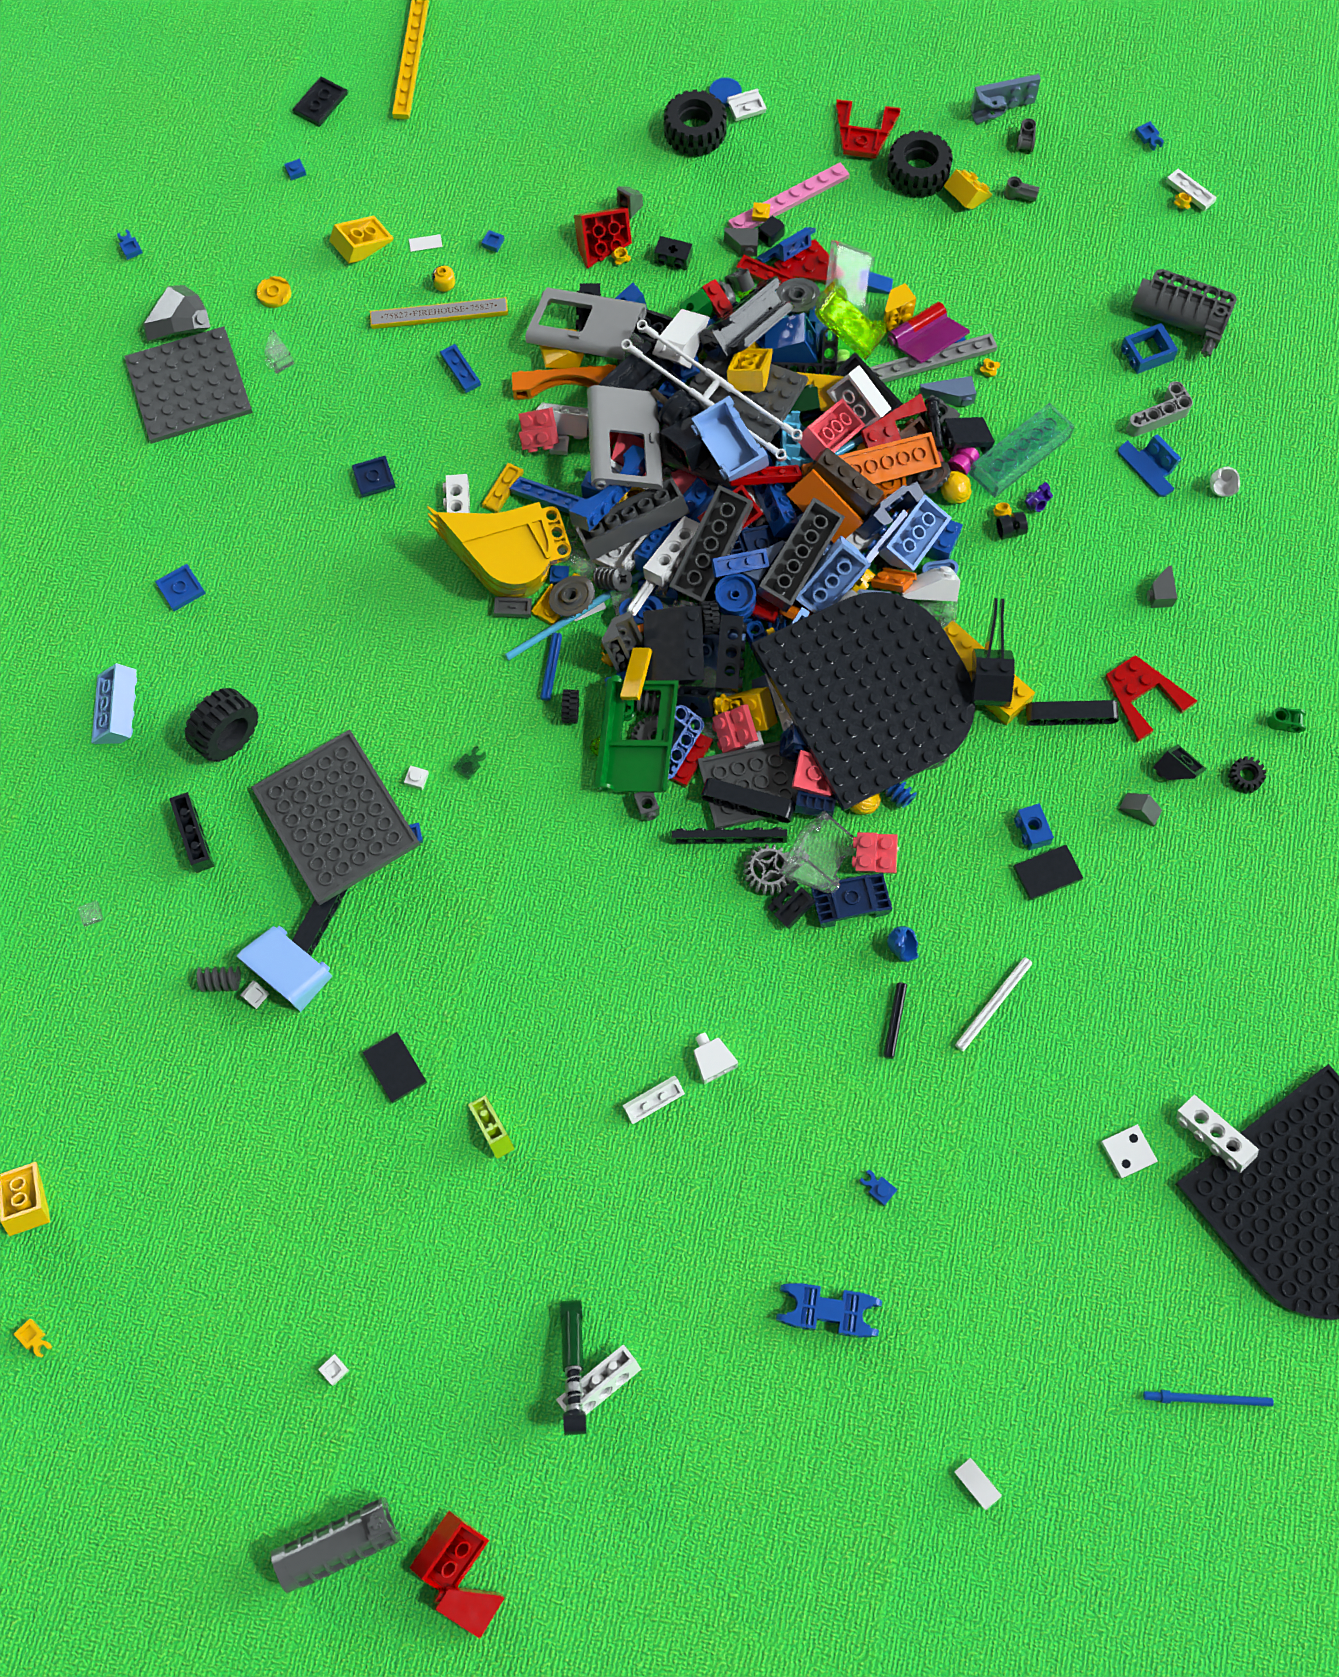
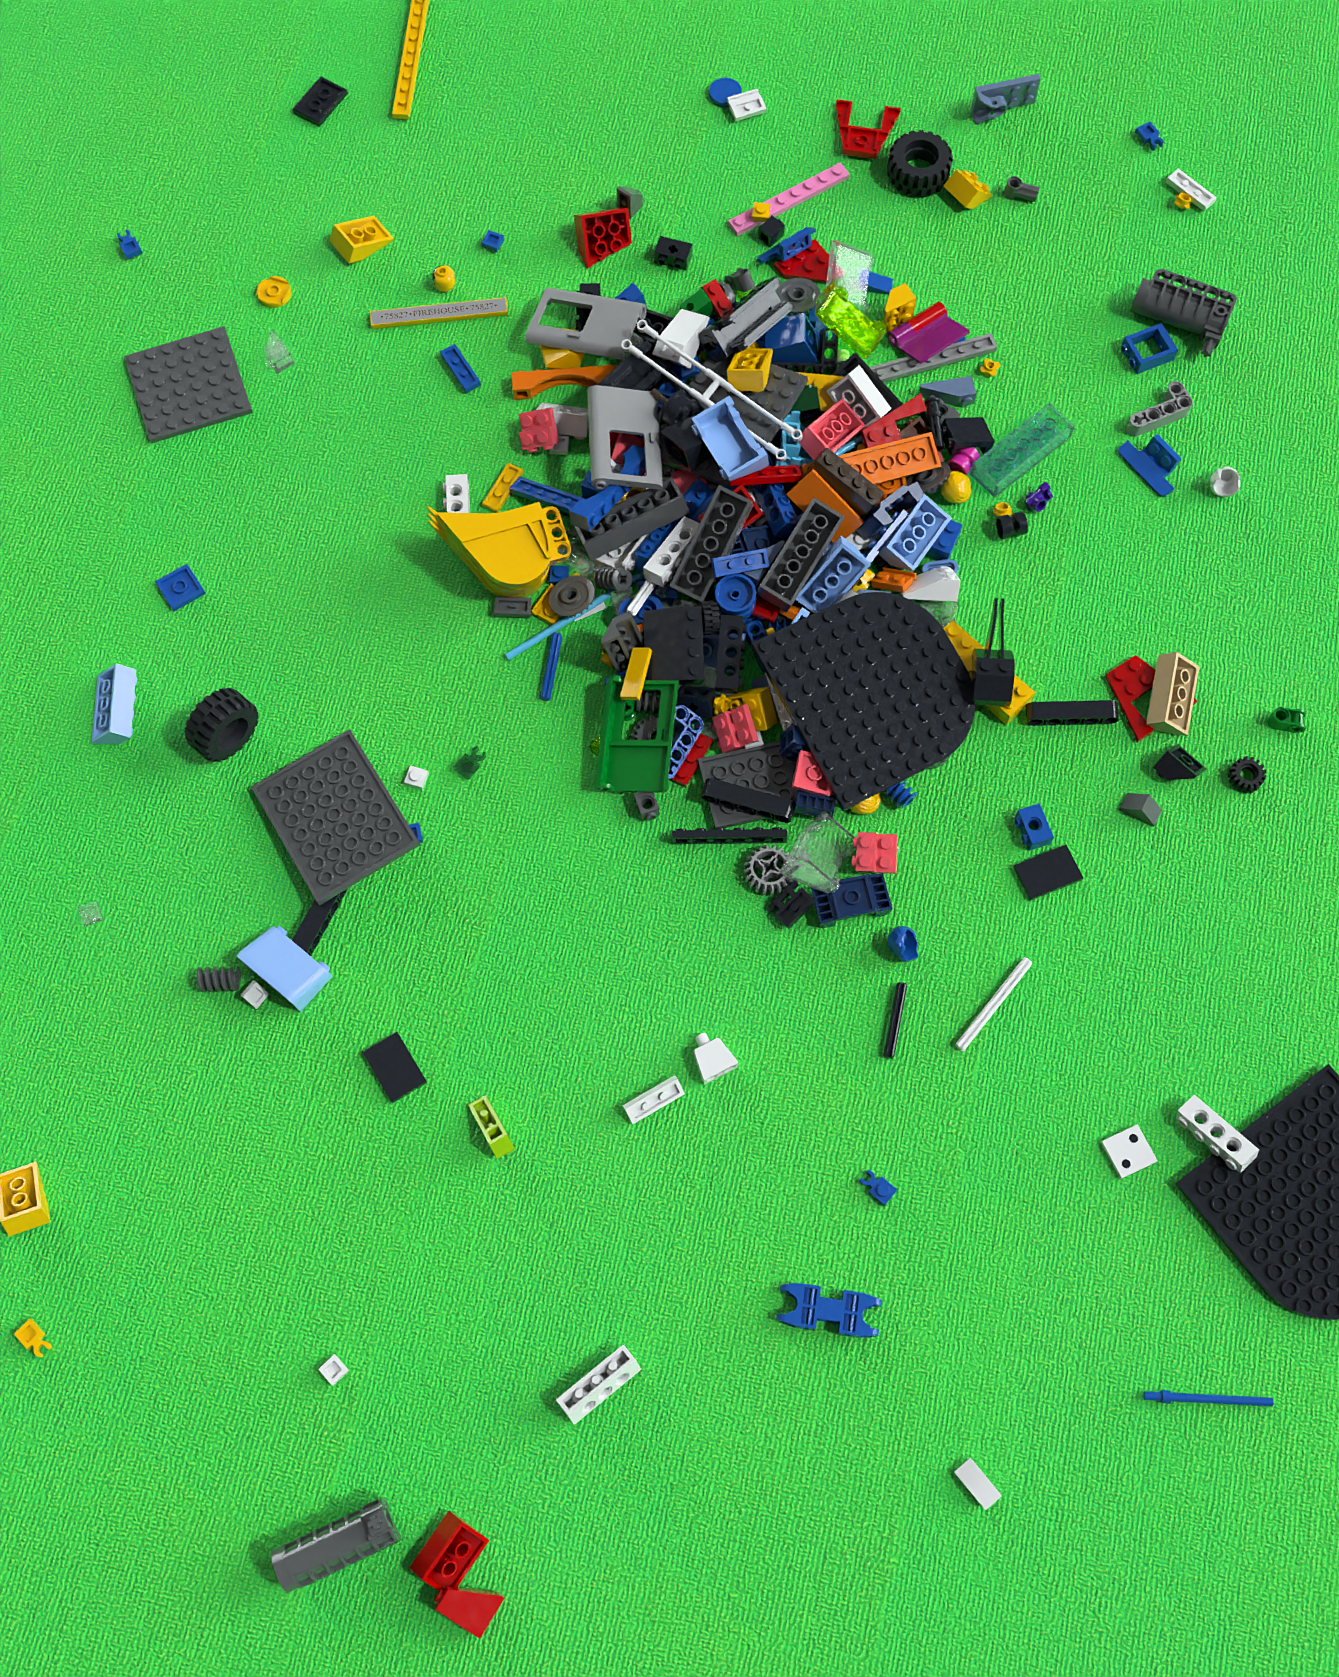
dark grey brick [143,285,210,341] -> none
black brick [169,792,215,873] -> none
blue plate [284,158,307,181] -> none
dark blue plate [351,455,396,498] -> none
white sticker [409,234,442,251] -> none
piece [560,1300,587,1436] -> none
black tyre [561,689,579,724] -> none
yellow plate [611,247,631,265] -> none
black tyre [664,90,727,156] -> none
dark grey slope [724,228,758,257] -> none
red plate [736,255,795,286] -> none
dark grey piece [1016,118,1036,152] -> none
dark grey slope [1147,566,1177,608] -> none
none -> tan slope [1146,652,1199,736]

